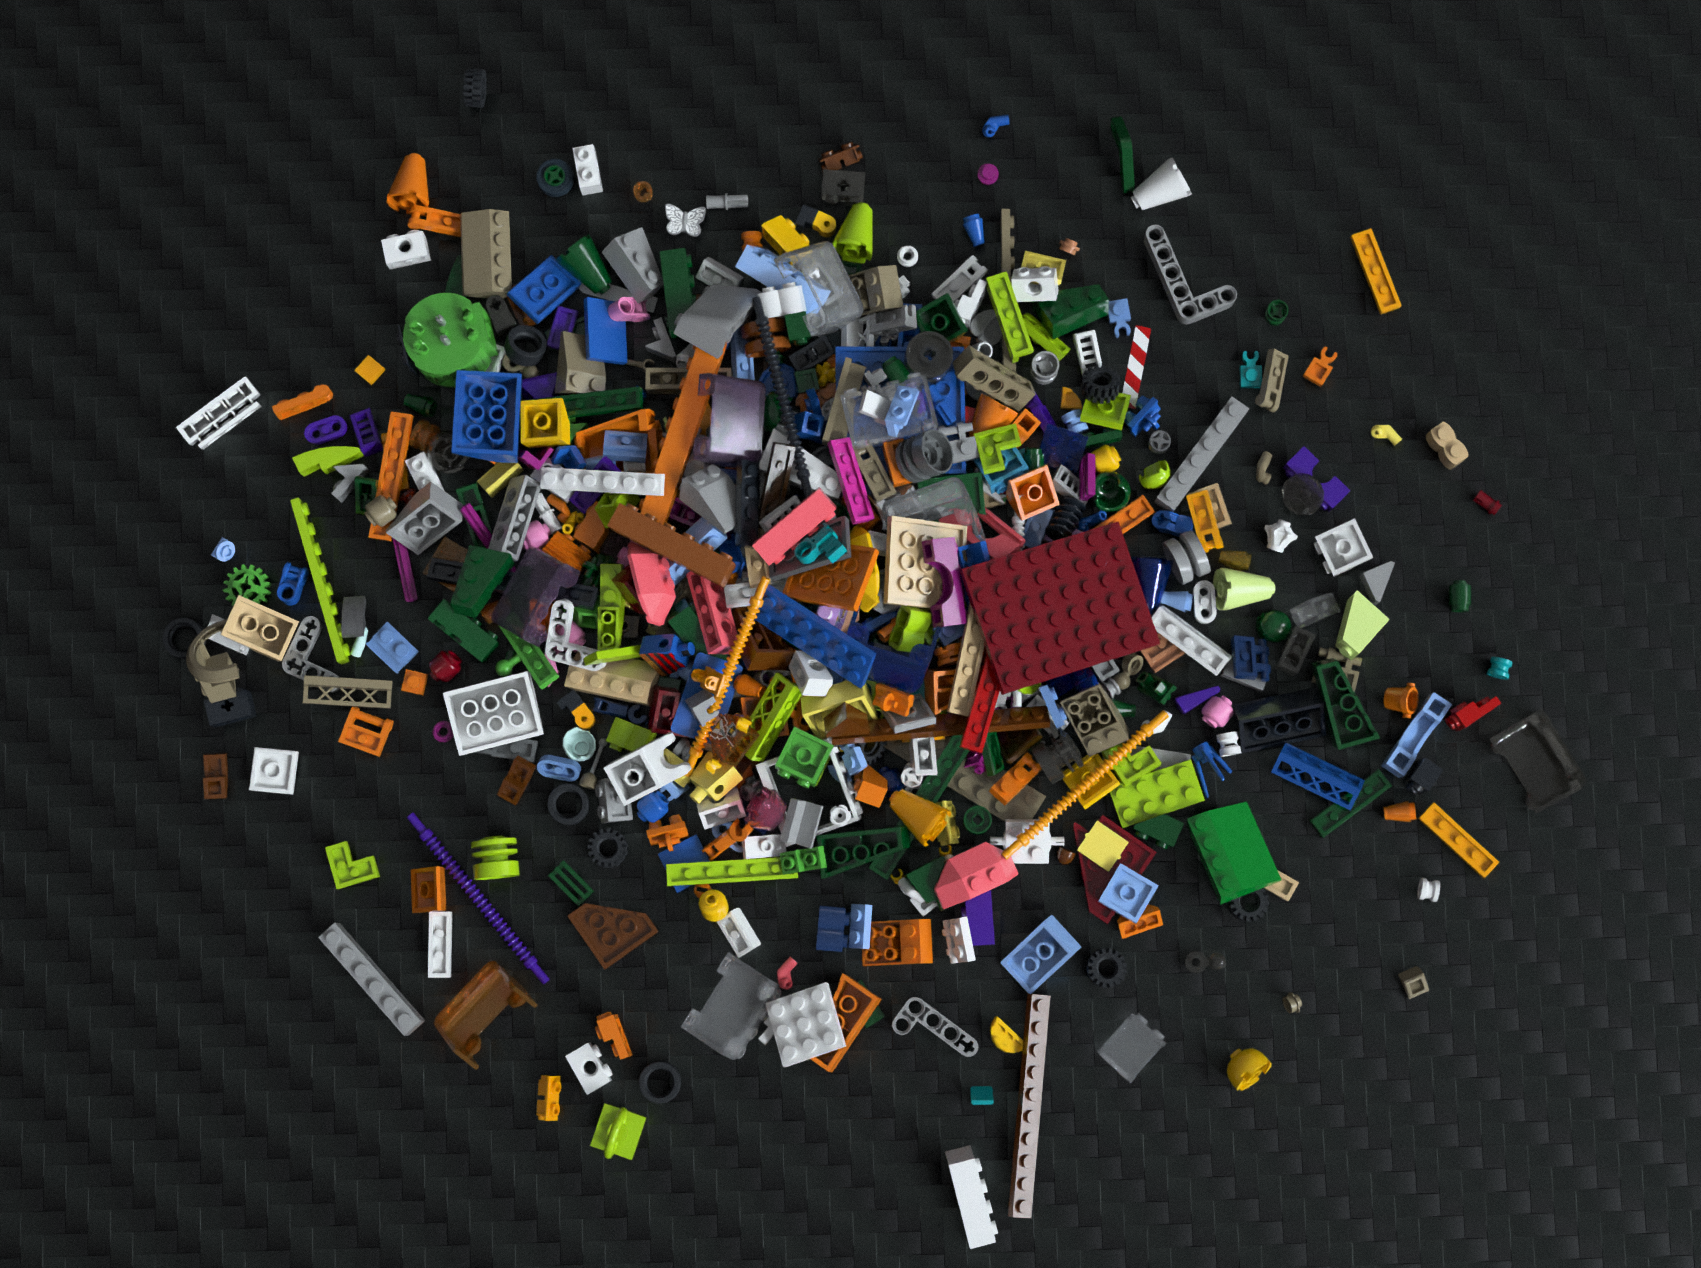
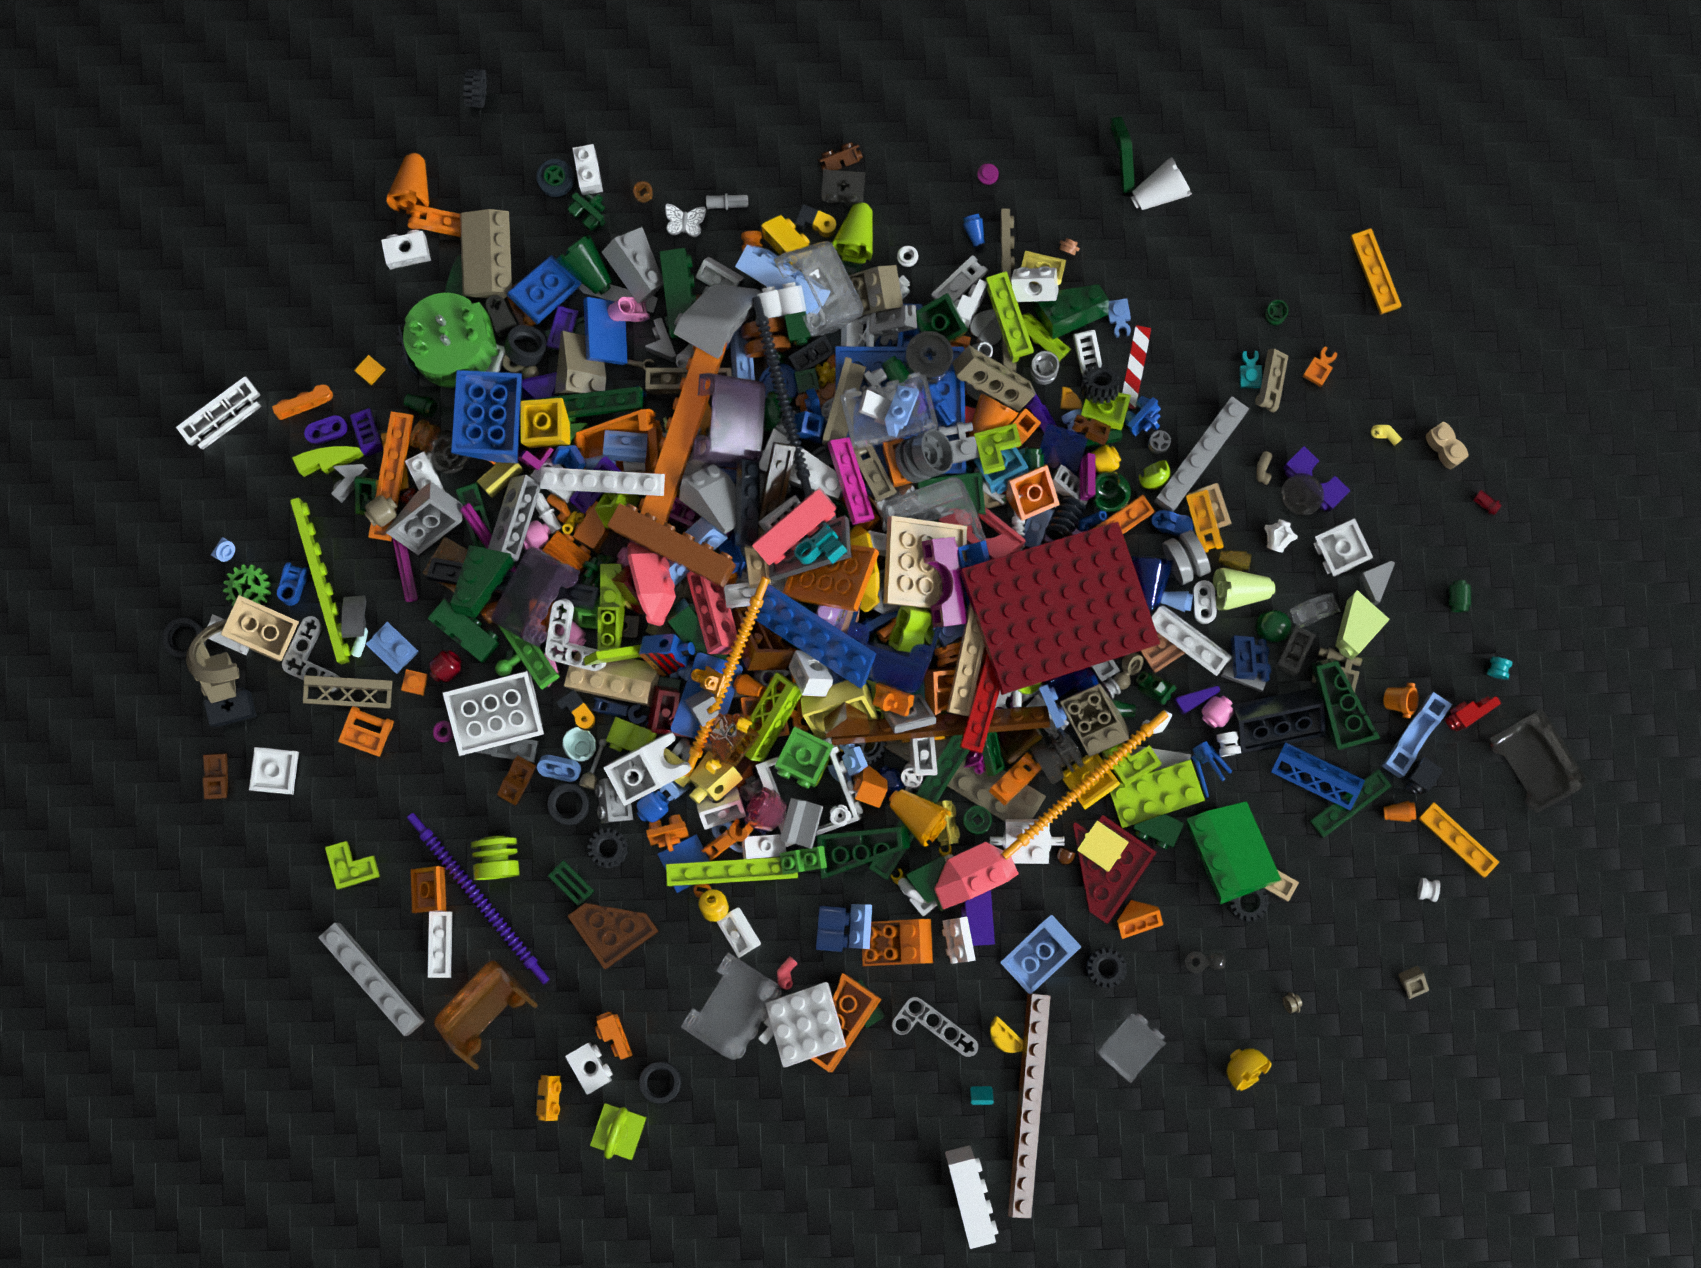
blue arm [982,114,1009,137] -> none
light blue plate [1098,863,1158,924] -> none
light grey beam [1144,224,1237,325] -> none
none -> dark green hips [567,192,606,231]
none -> reddish brown plate [1072,414,1111,445]

